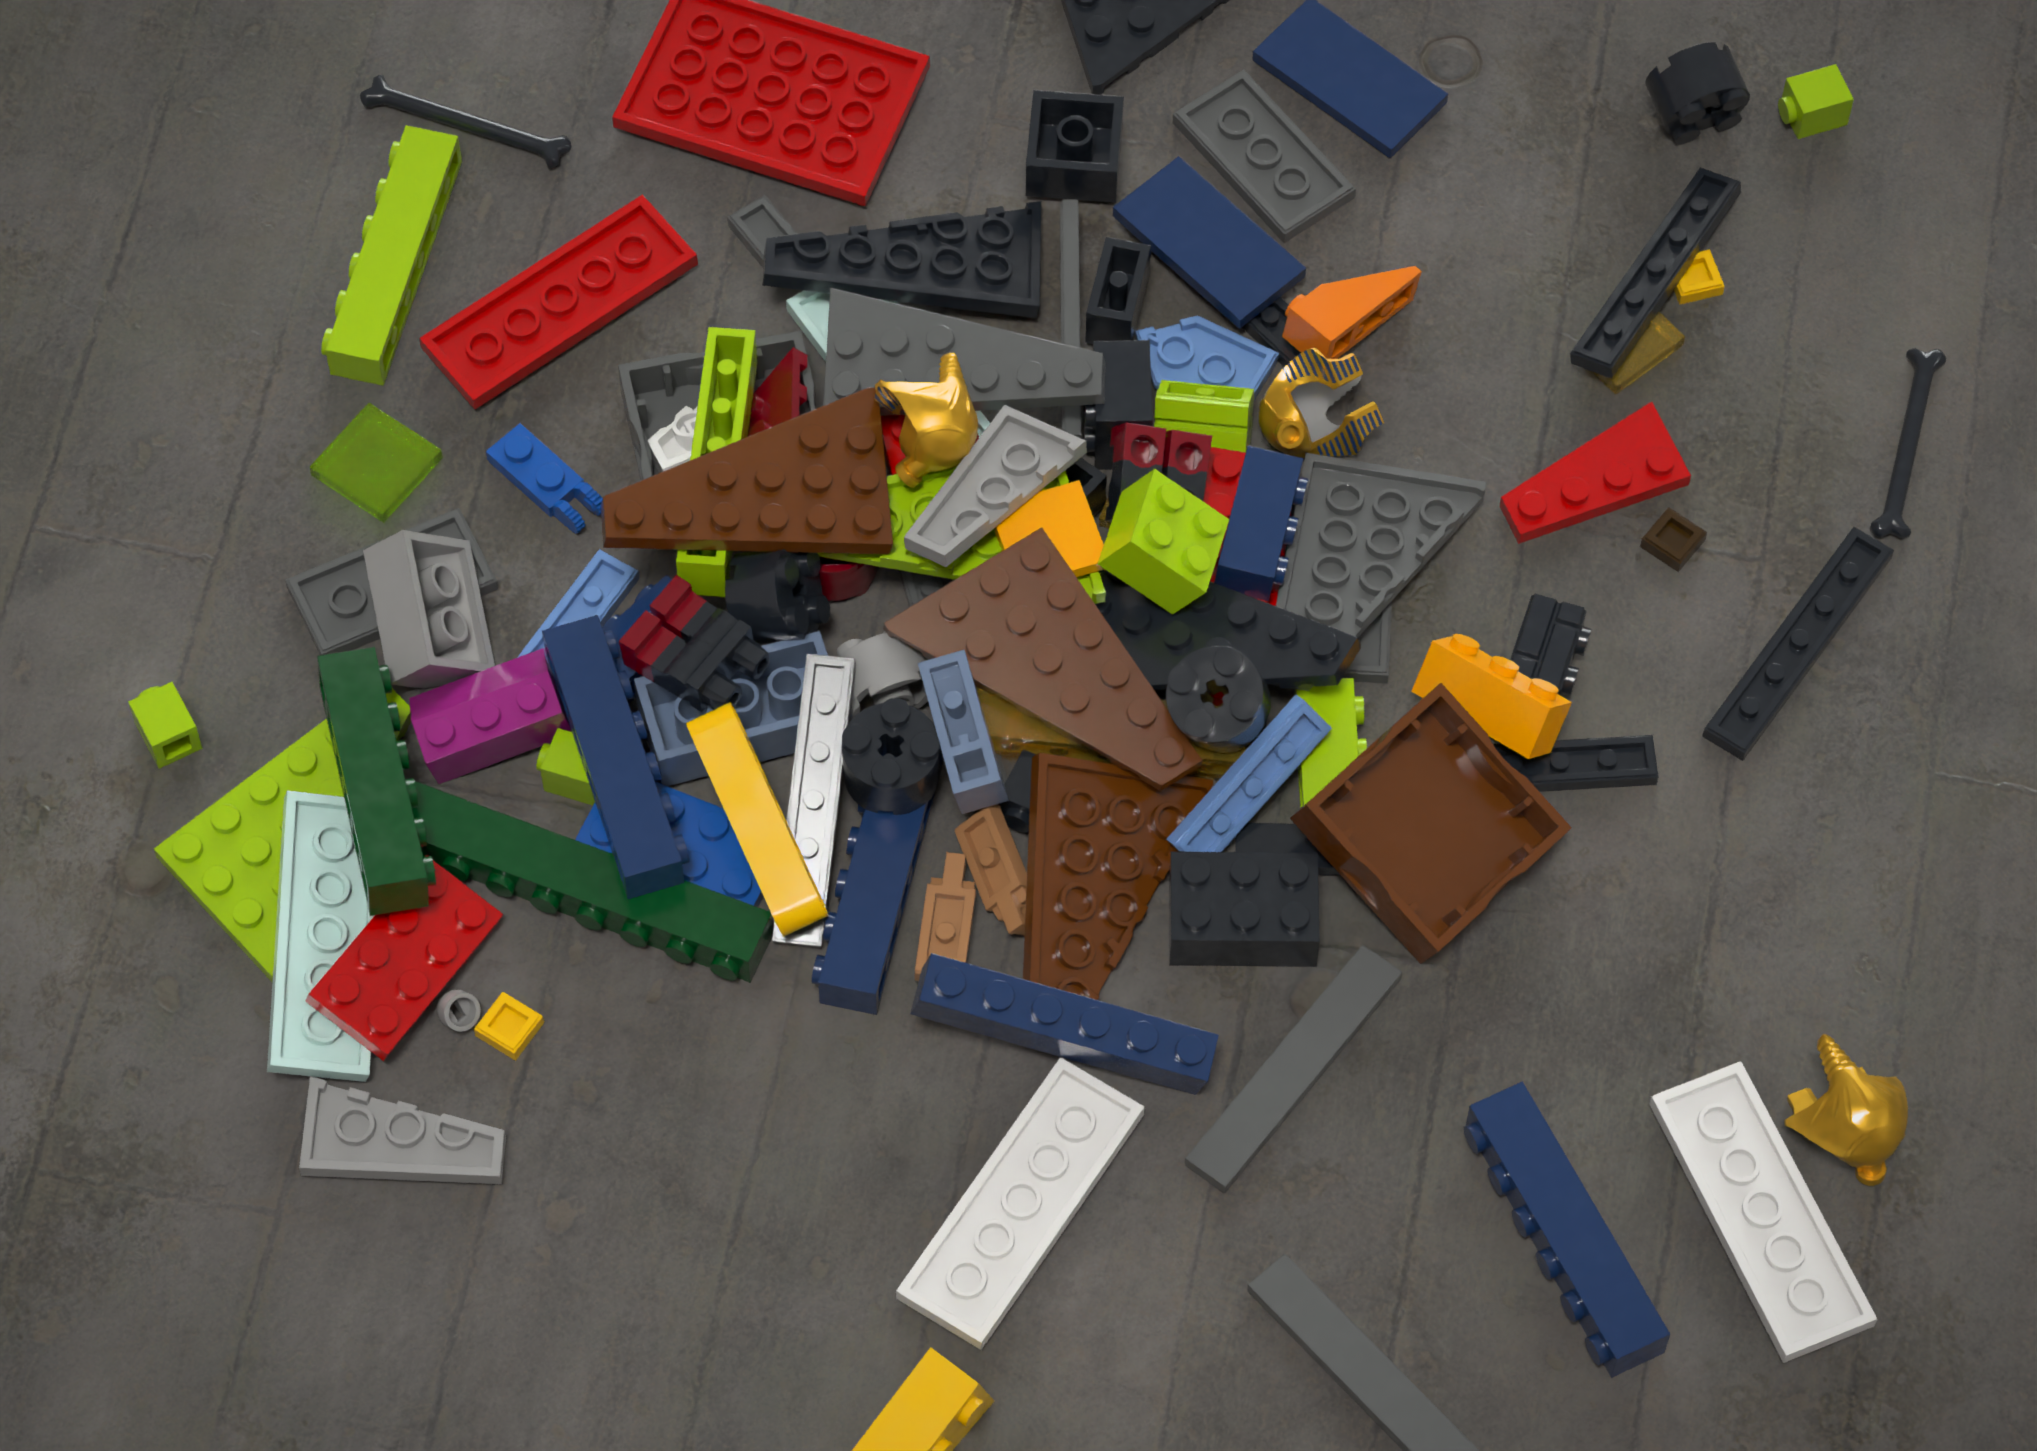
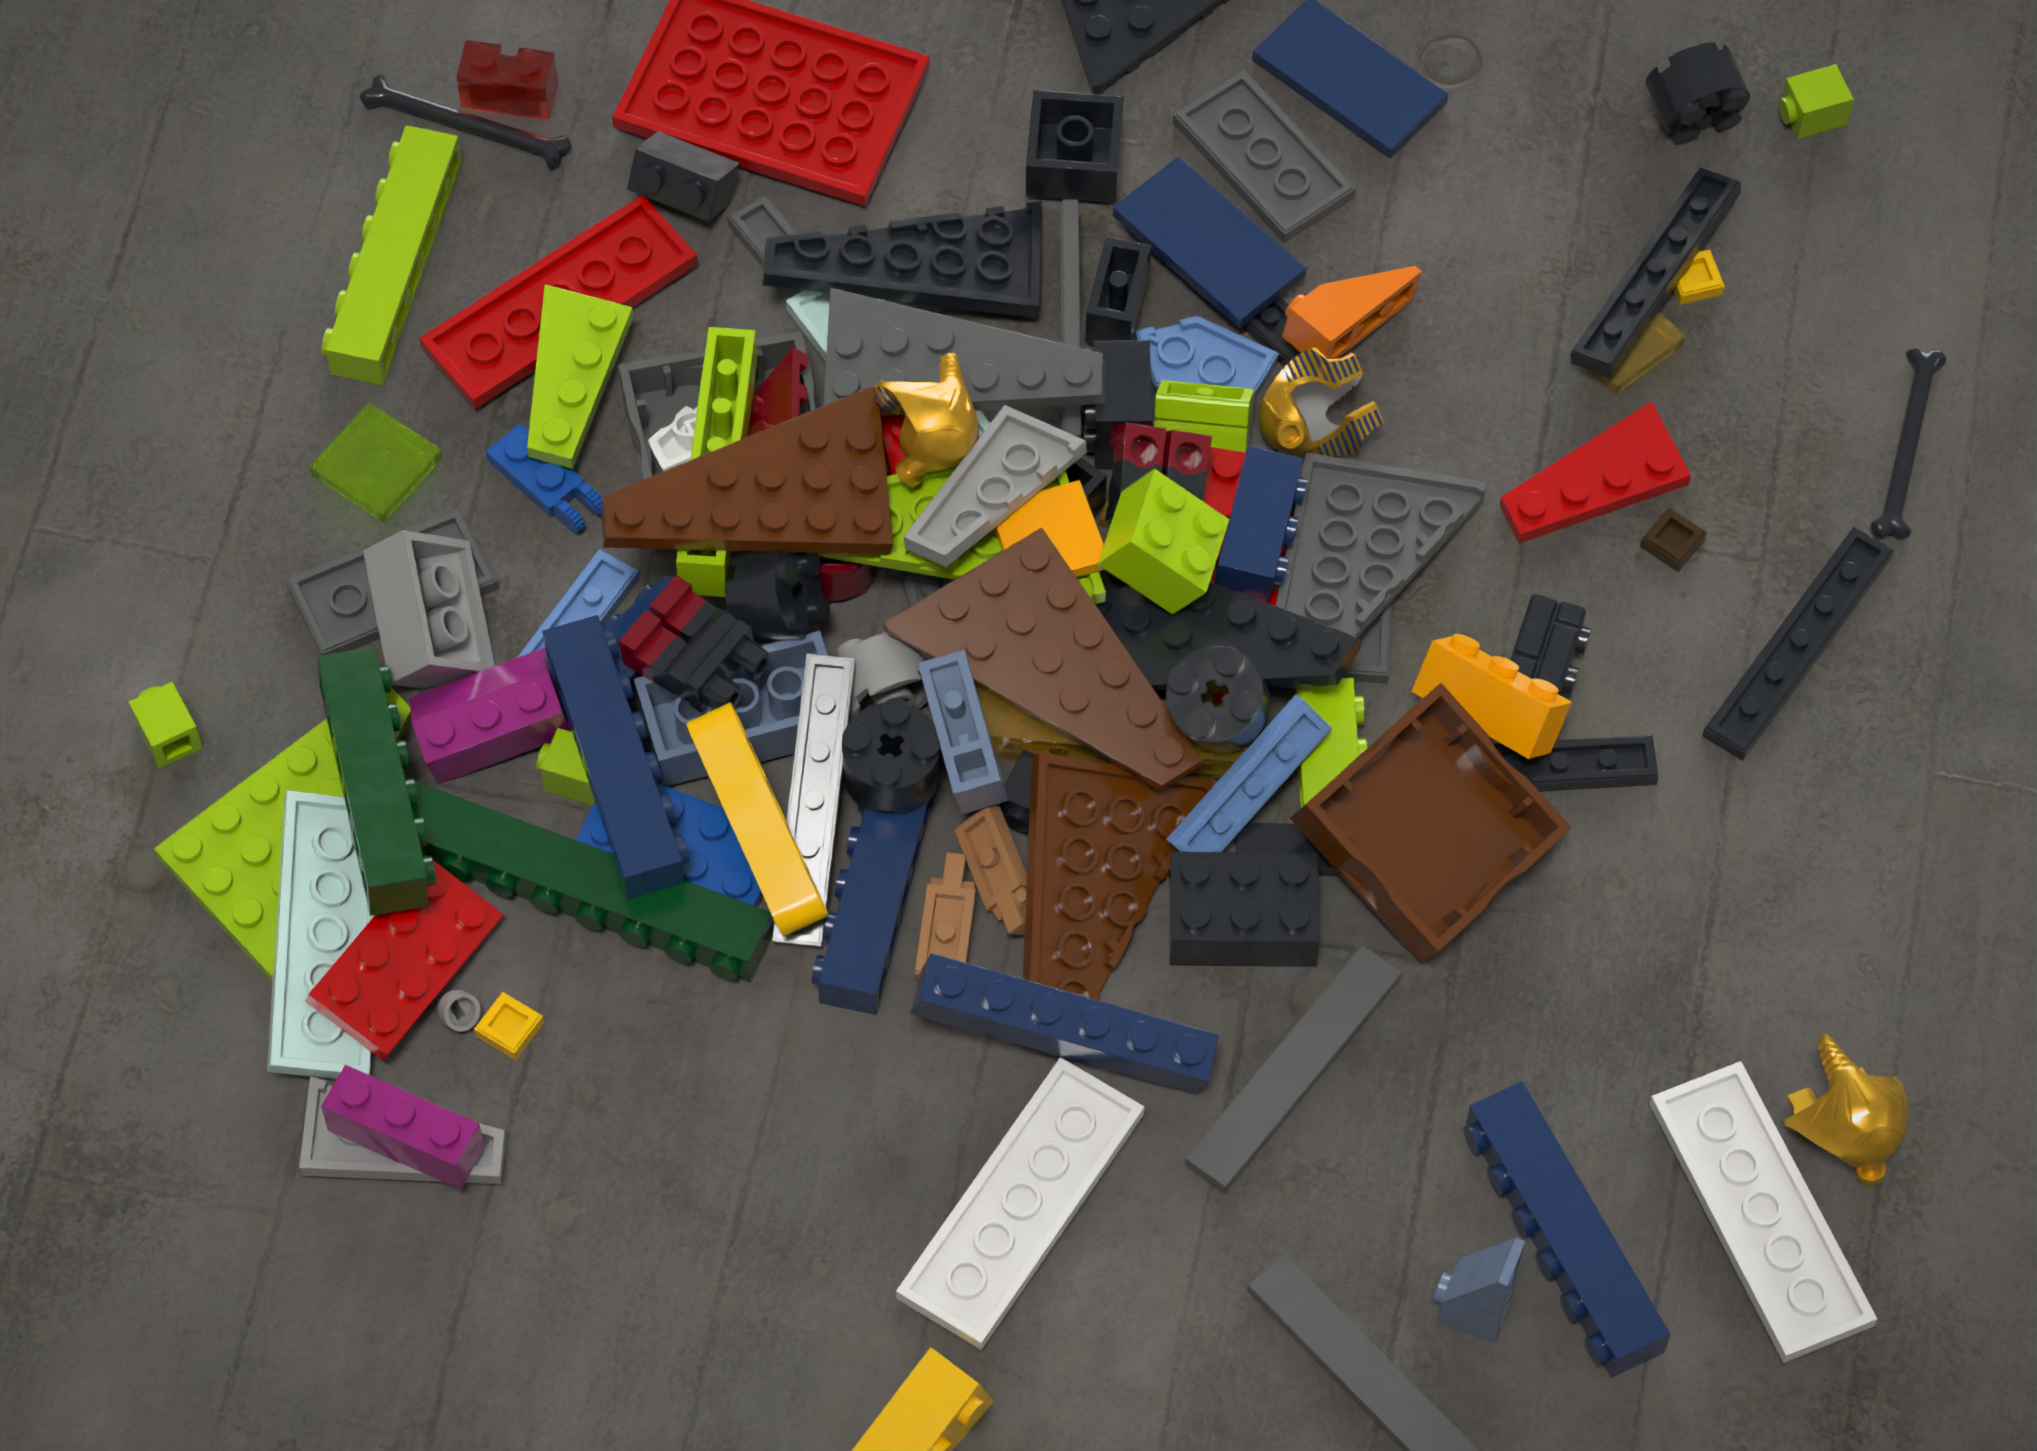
none -> magenta brick [321,1065,484,1190]
none -> clear red brick [456,40,558,120]
none -> lime wing [527,284,633,469]
none -> black brick [627,131,739,221]
none -> sand blue slope [1433,1238,1525,1343]

